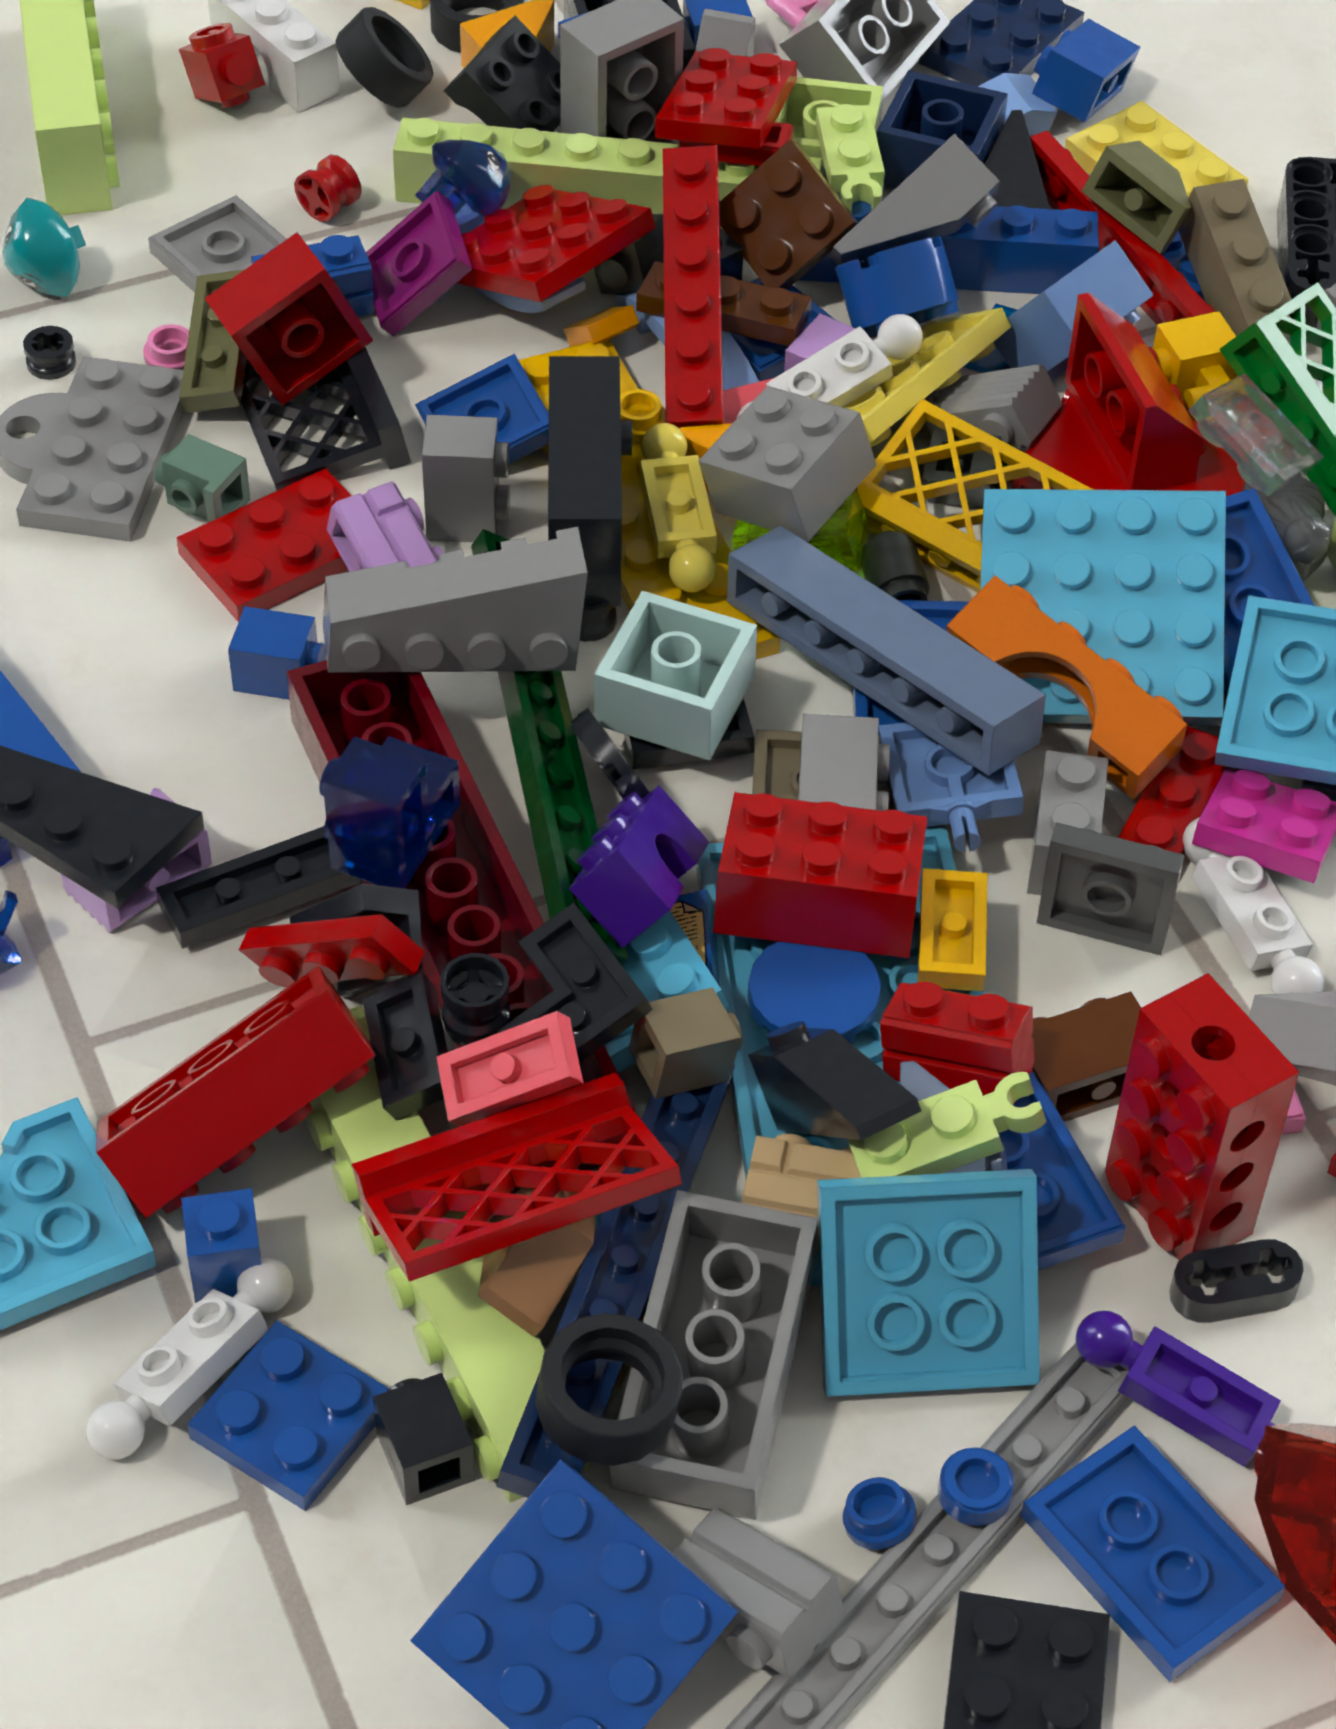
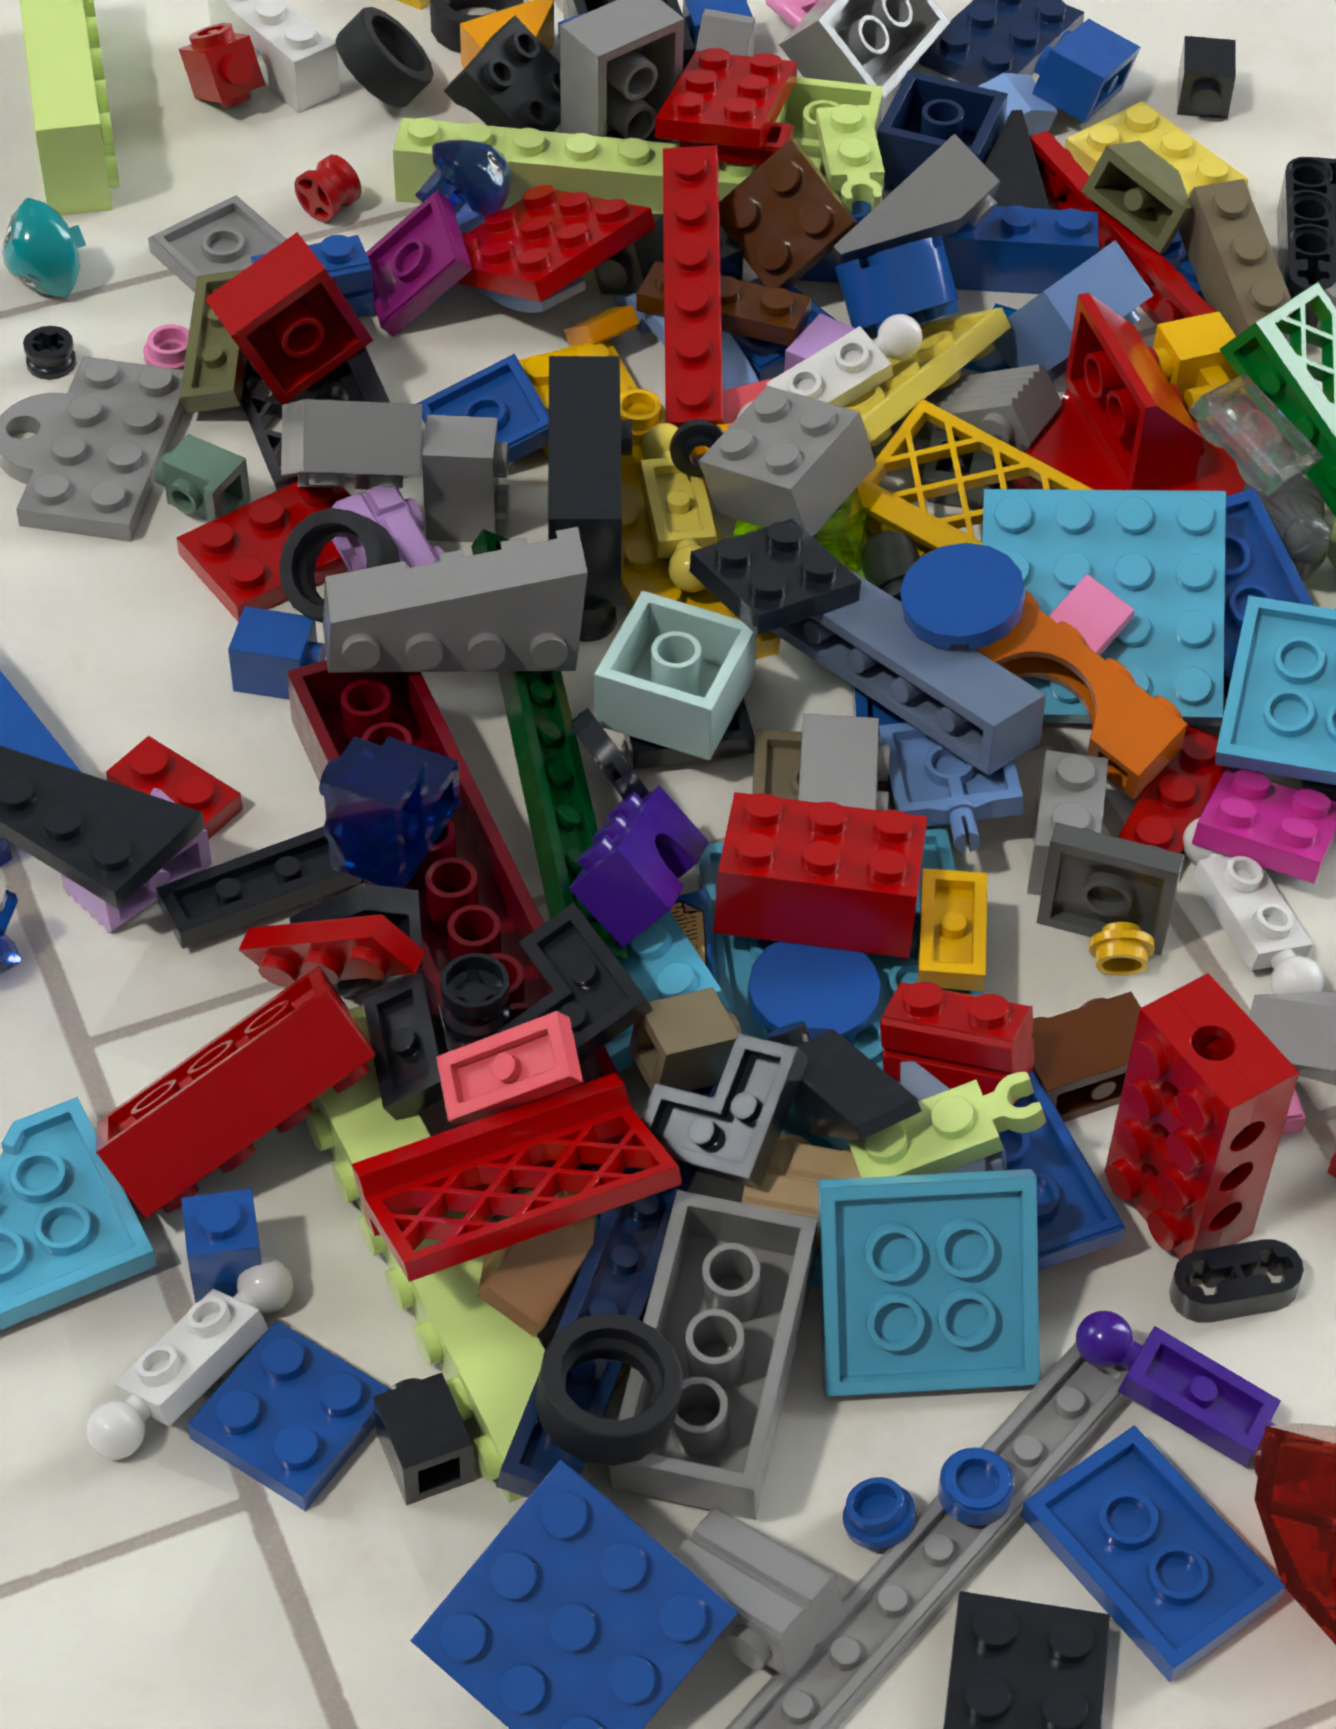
none -> red plate [106,735,243,839]
none -> black tyre [279,508,400,623]
none -> light grey brick [281,399,422,490]
none -> plate [641,1034,809,1188]
none -> black plate [669,419,724,477]
none -> black plate [689,519,861,636]
none -> blue tile [900,543,1025,650]
none -> bright pink tile [1049,574,1135,656]
none -> yellow plate [1089,922,1155,976]
none -> black brick [1177,36,1236,119]

